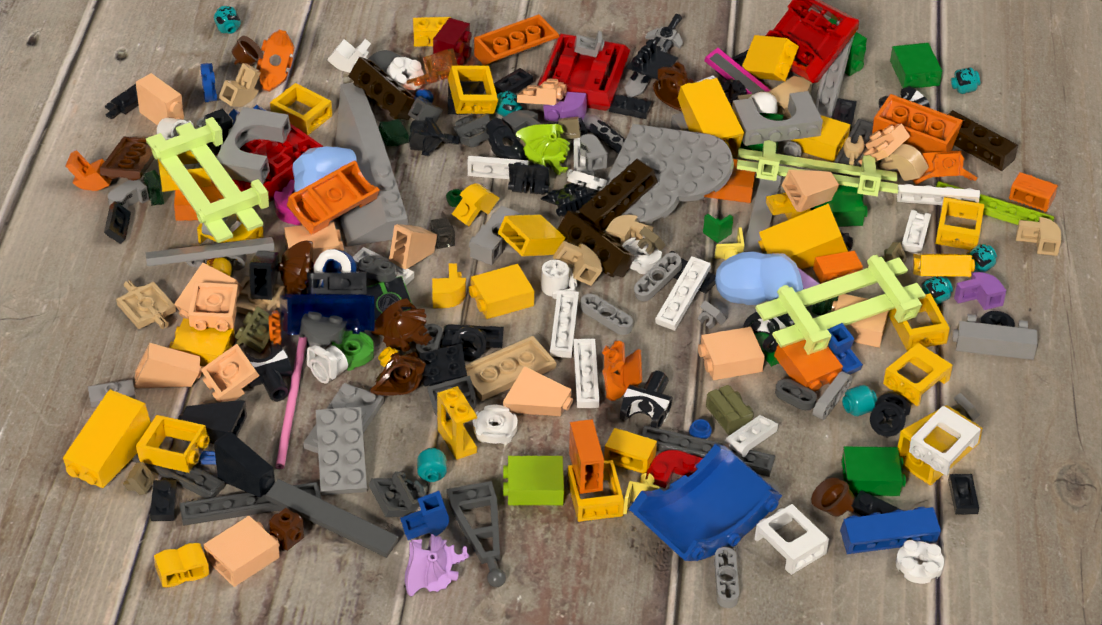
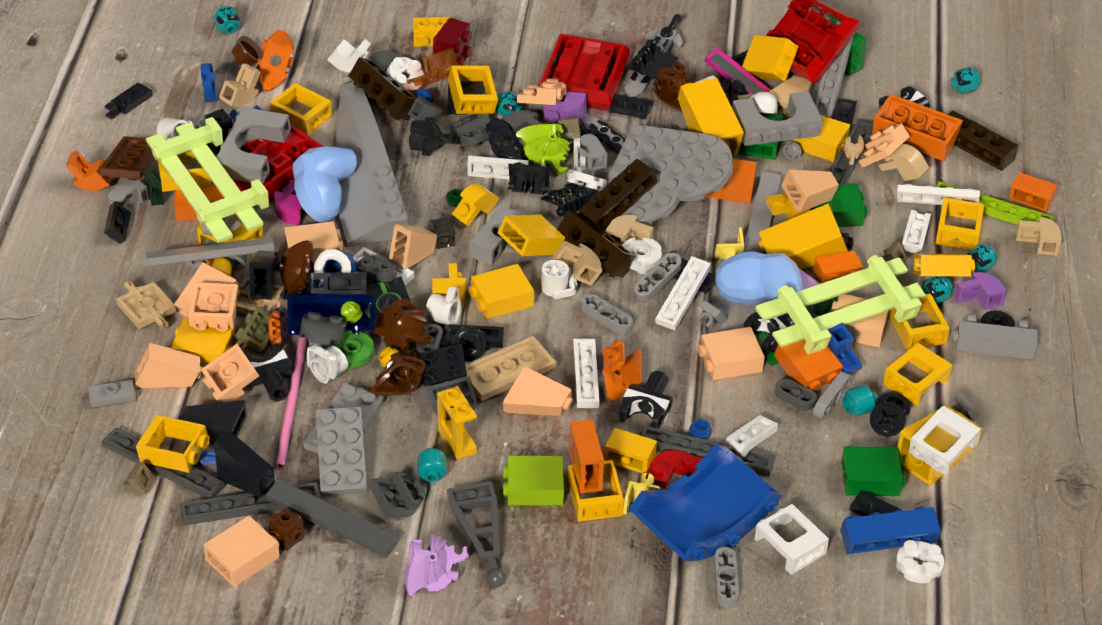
yellow slope [63,389,151,488] -> none
light nougat brick [136,73,184,125] -> none
black plate [150,480,178,521] -> none
yellow brick [154,543,209,588] -> none
orange piece [287,160,380,235] -> none
clear green piece [378,119,409,146] -> none
blue brick [400,491,449,540] -> none
white plate [473,405,518,444] -> none
orange slope [474,14,559,66] -> none
black plate [494,68,533,94] -> none
white plate [550,290,579,358] -> none
light grey bracket [574,31,605,57] -> none
dark tan tile [637,226,665,255] -> none
green panel [703,214,734,243] -> none
olive brick [706,385,754,435] -> none
yellowish green fence [736,140,898,197] -> none
reddish brown piece [811,478,854,517] -> none
green brick [890,43,942,88] -> none
orange piece [912,151,978,185] -> none
black plate [948,474,979,515] -> none
none -> lime plate [341,301,363,324]
none -> white piece [425,287,462,325]

